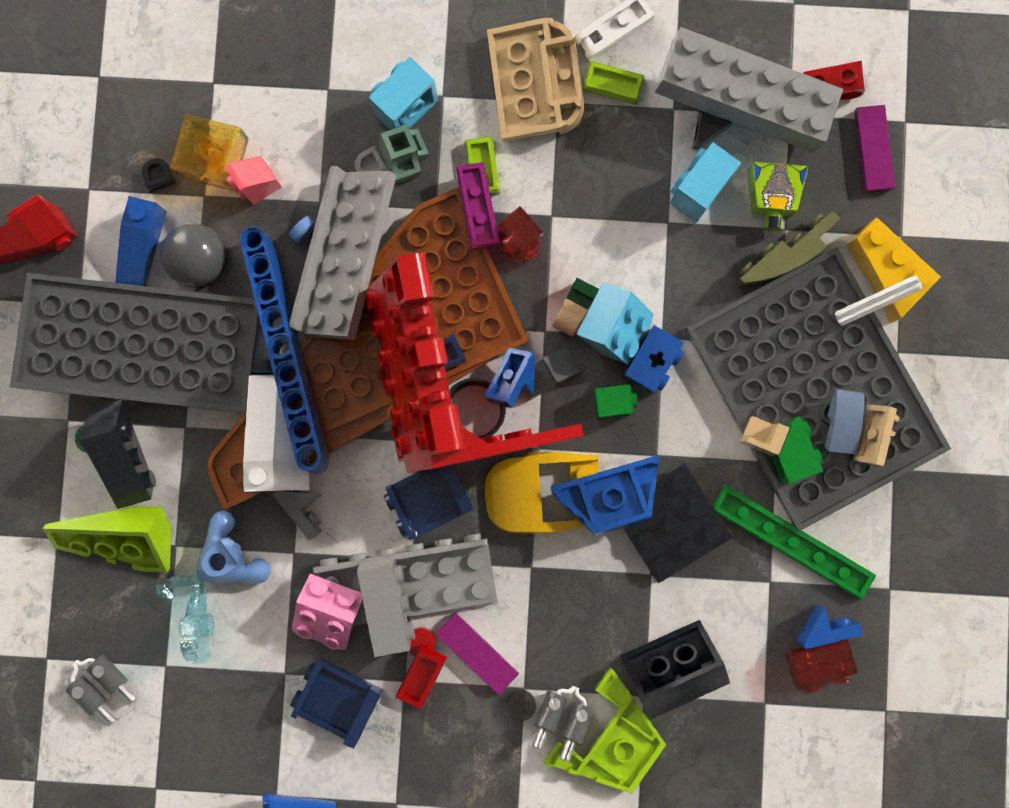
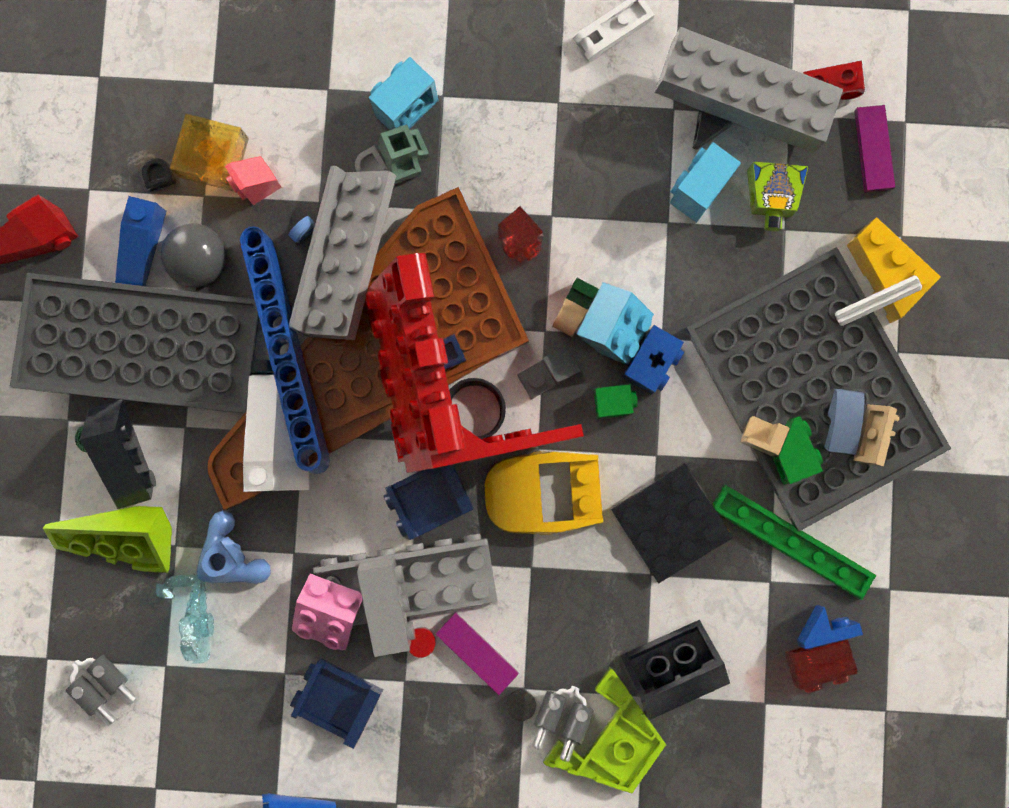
dark grey slope [272,491,323,540] -> none
red tile [395,644,447,710] -> none
magenta tile [454,162,500,251] -> none
lime tile [465,136,500,195] -> none
blue slope [484,347,535,408] -> none
tan plate [487,18,584,142] -> none
blue wing [550,455,659,537] -> none
lime tile [583,61,645,105] -> none
olive slope [735,211,840,288] -> none

